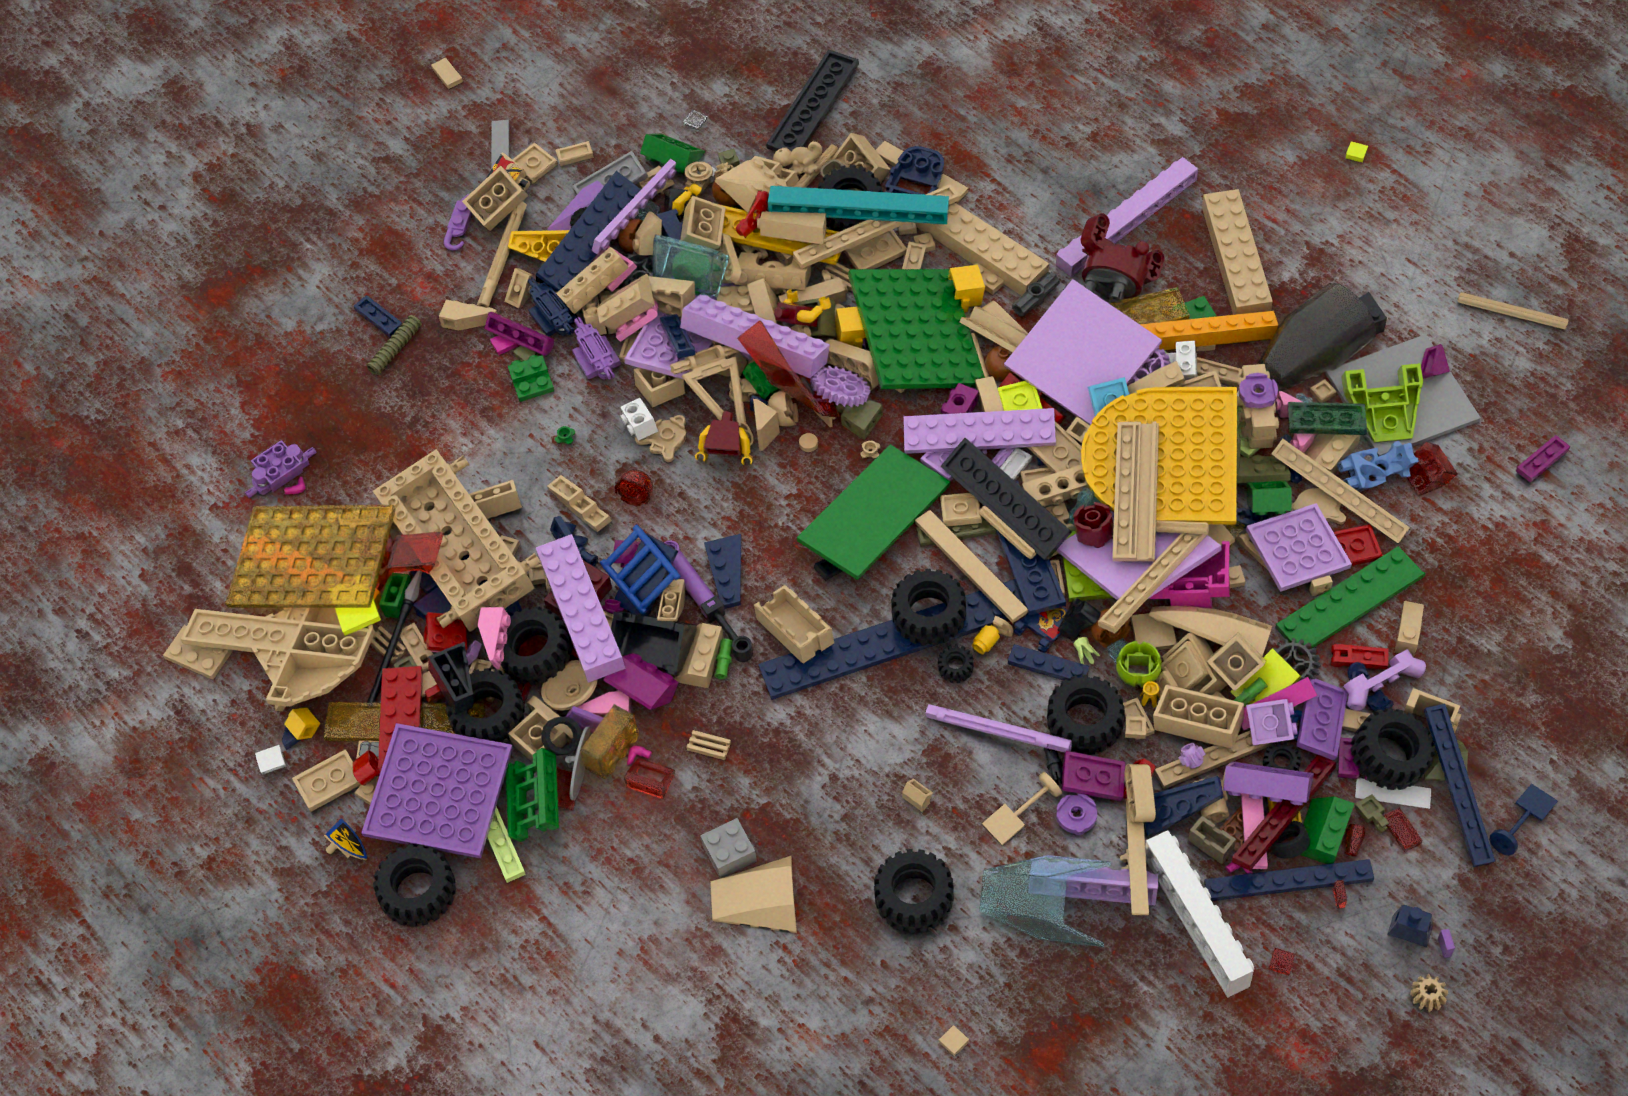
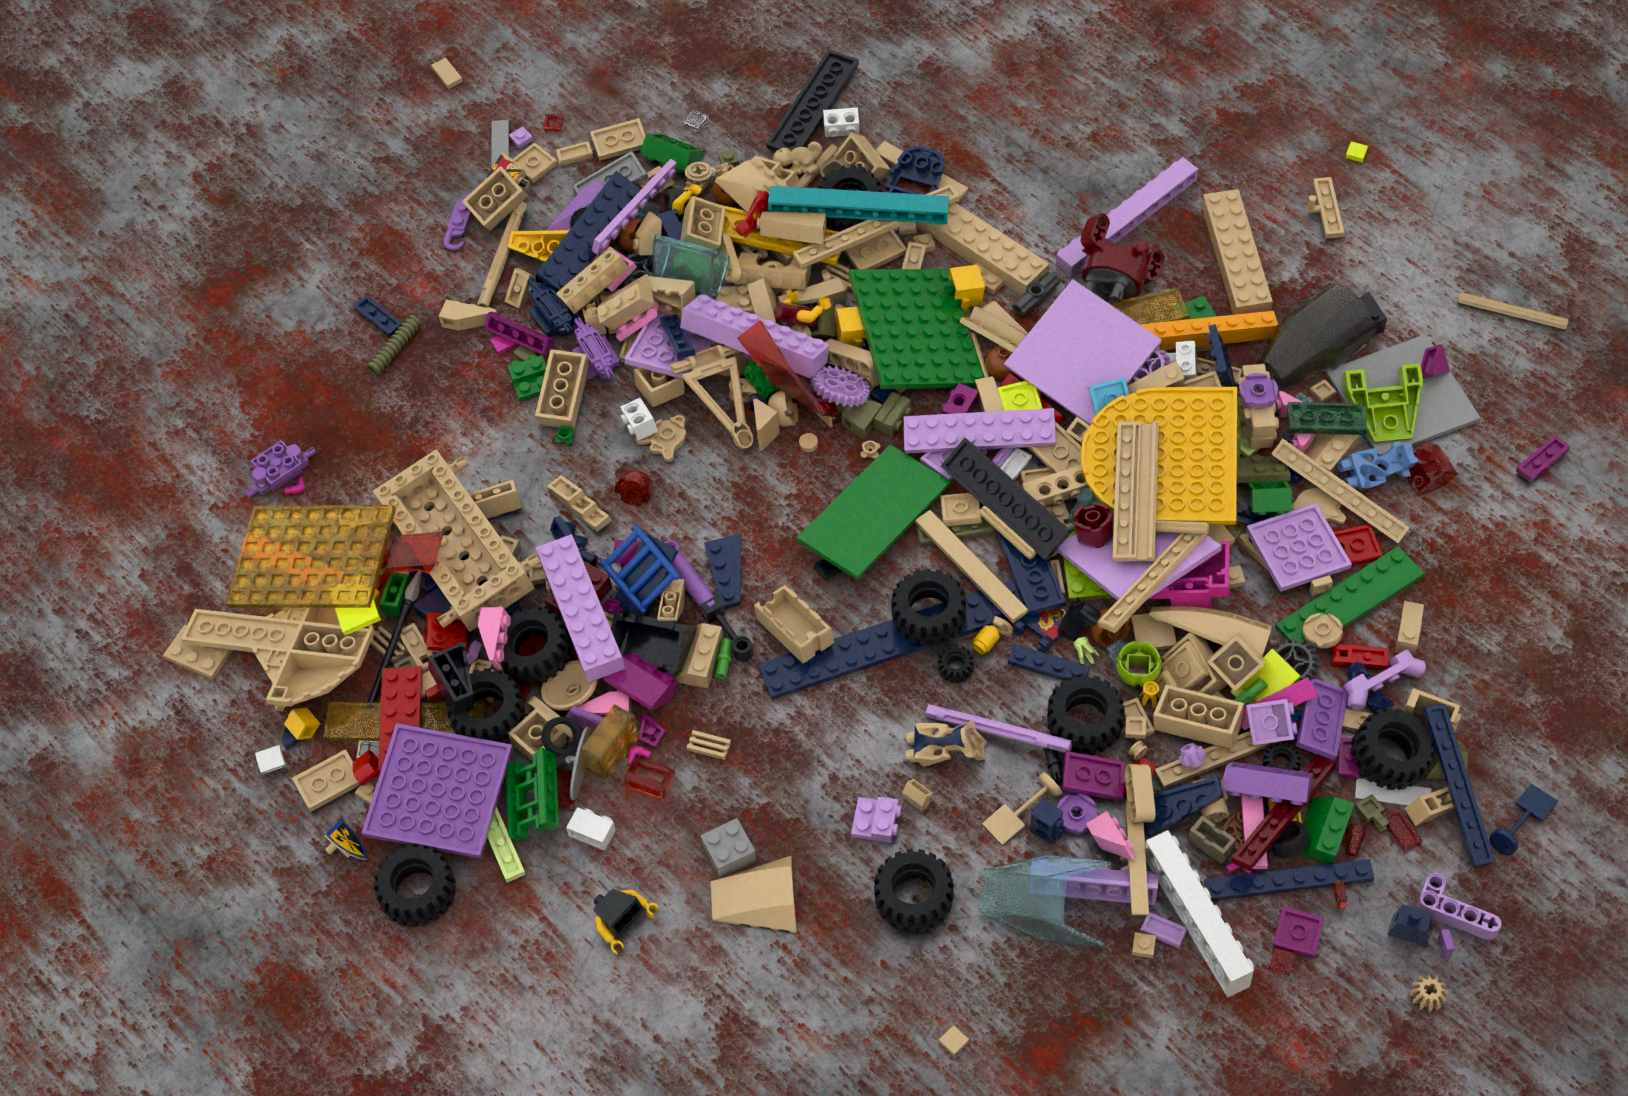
dark red torso [695,411,753,465] -> none
none -> lavender plate [509,127,533,149]
none -> tan brick [535,349,590,429]
none -> clear red tile [543,114,563,132]
none -> white brick [566,807,616,851]
none -> tan plate [590,118,645,161]
none -> black torso [593,889,659,955]
none -> magenta piece [638,713,666,748]
none -> white brick [823,107,860,137]
none -> lavender plate [851,797,902,843]
none -> dark blue tile [870,384,896,405]
none -> olive brick [873,392,913,436]
none -> tan hips [906,721,987,767]
none -> dark blue brick [1030,799,1064,845]
none -> bright pink slope [1086,811,1135,860]
none -> tan bush [1128,740,1148,761]
none -> tan plate [1132,932,1156,958]
none -> lavender tile [1140,912,1188,949]
none -> dark blue plate [1207,324,1239,396]
none -> magenta plate [1273,907,1324,959]
none -> tan tile [1303,613,1343,648]
none -> tan plate [1307,177,1344,239]
none -> tan slope [1405,787,1455,826]
none -> lavender beam [1417,872,1501,940]

